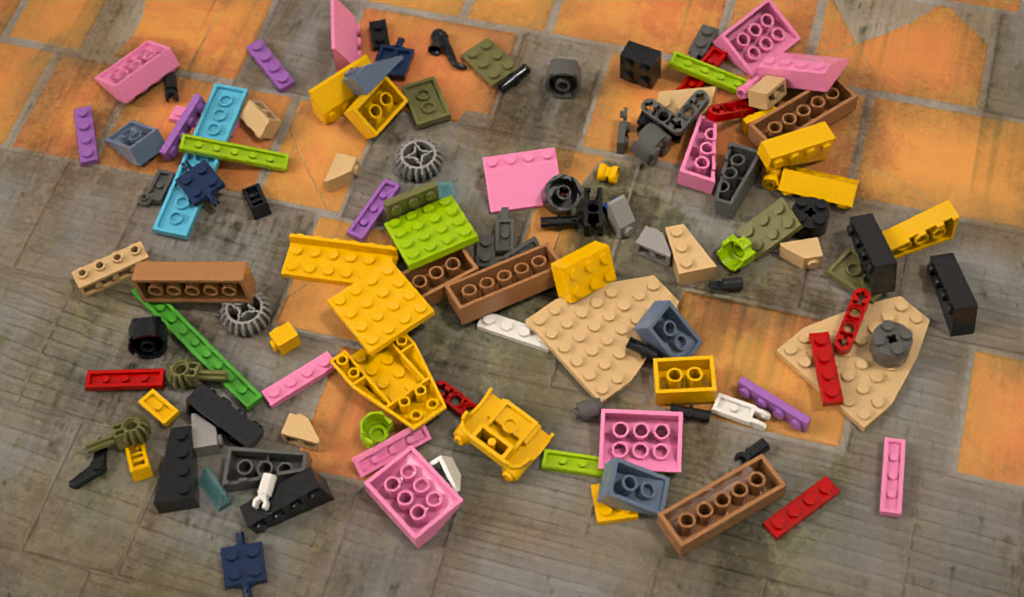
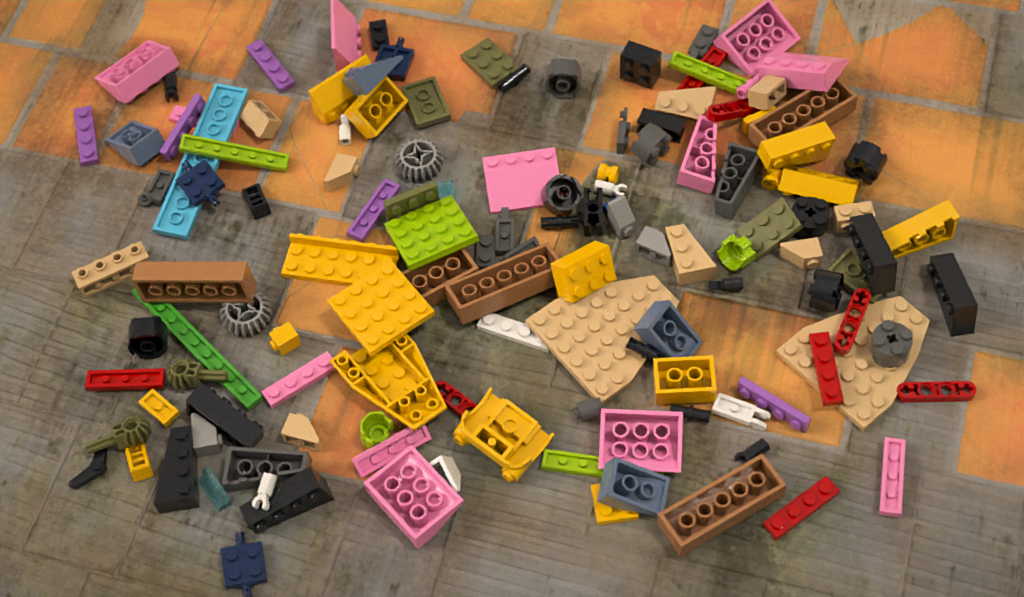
black piece [428,29,467,70] -> none
dark grey beam [641,90,709,136] -> none
none -> white bar [339,114,351,145]
none -> white bar [593,180,627,197]
none -> black brick [808,268,844,311]
none -> tan brick [832,201,876,234]
none -> black brick [844,141,888,184]
none -> red beam [897,381,977,403]

